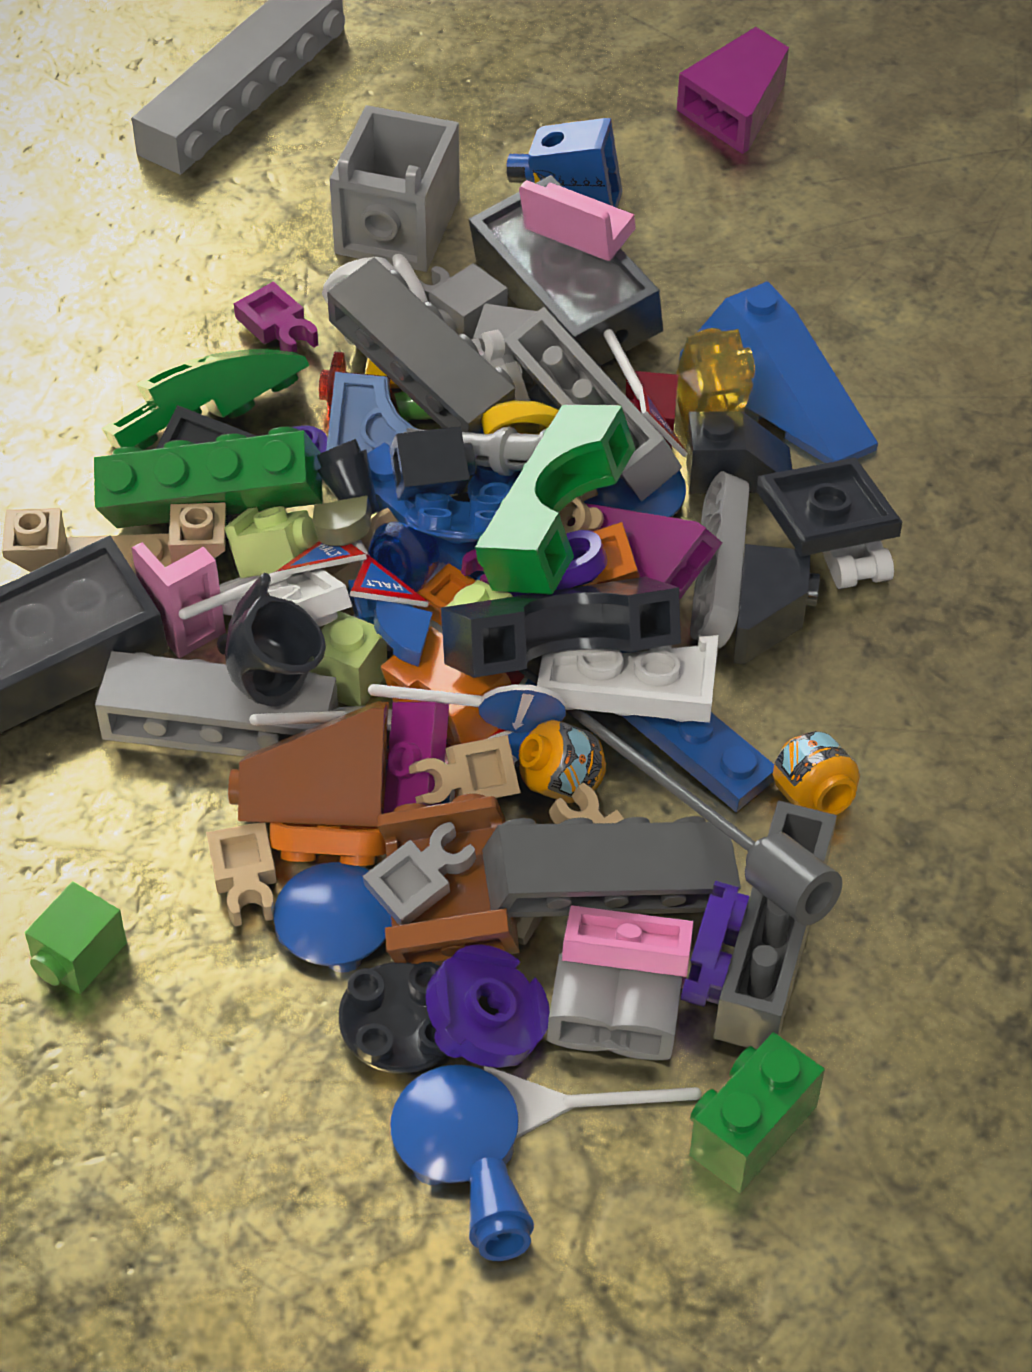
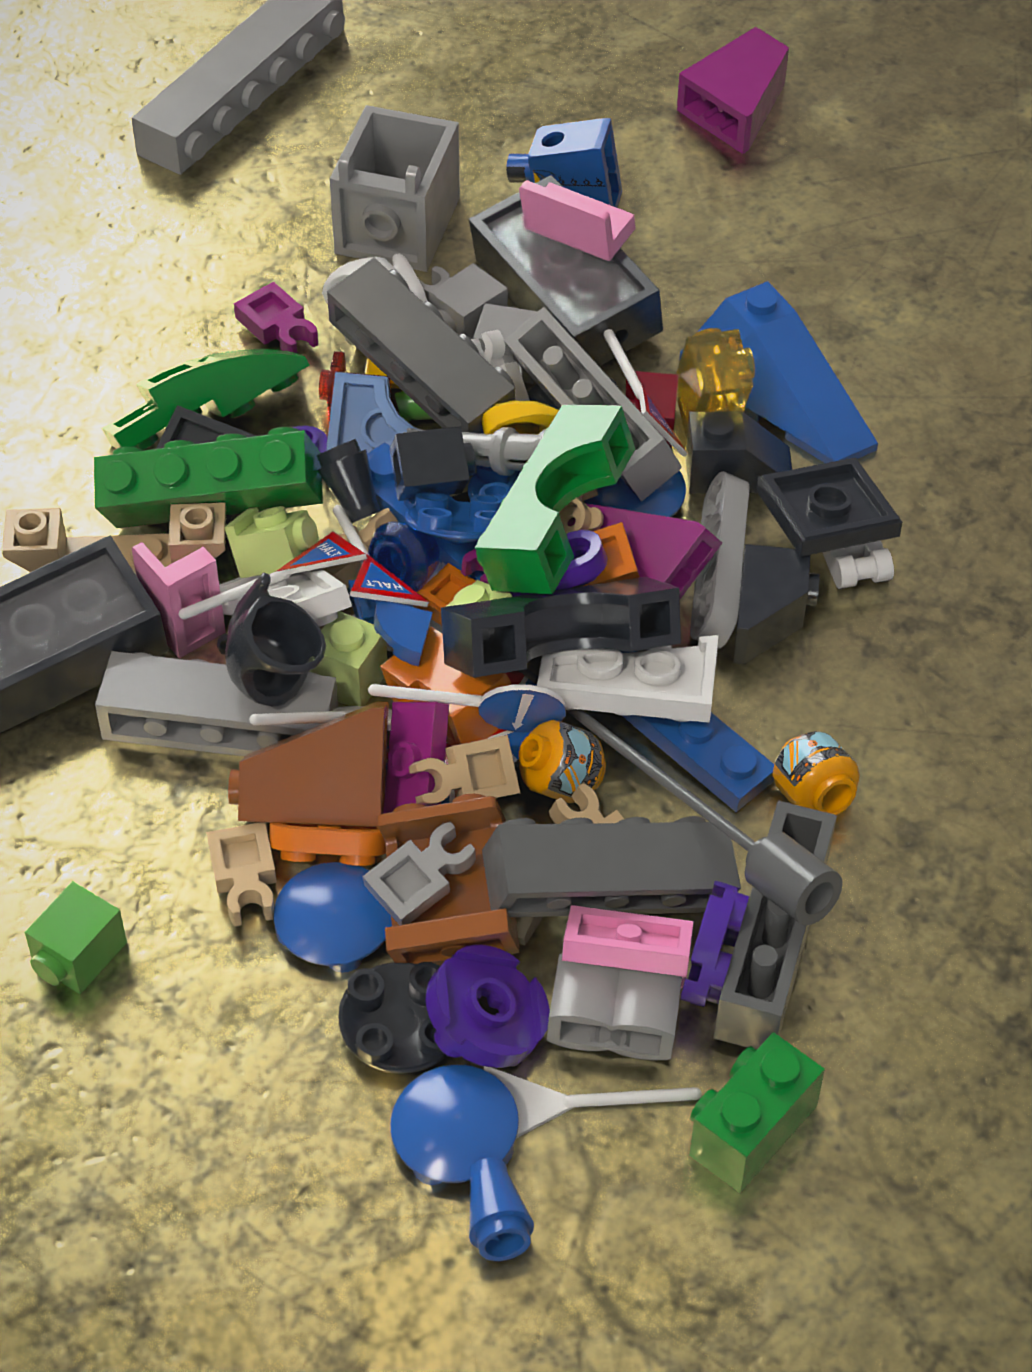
olive tile [313,496,372,546] -> none

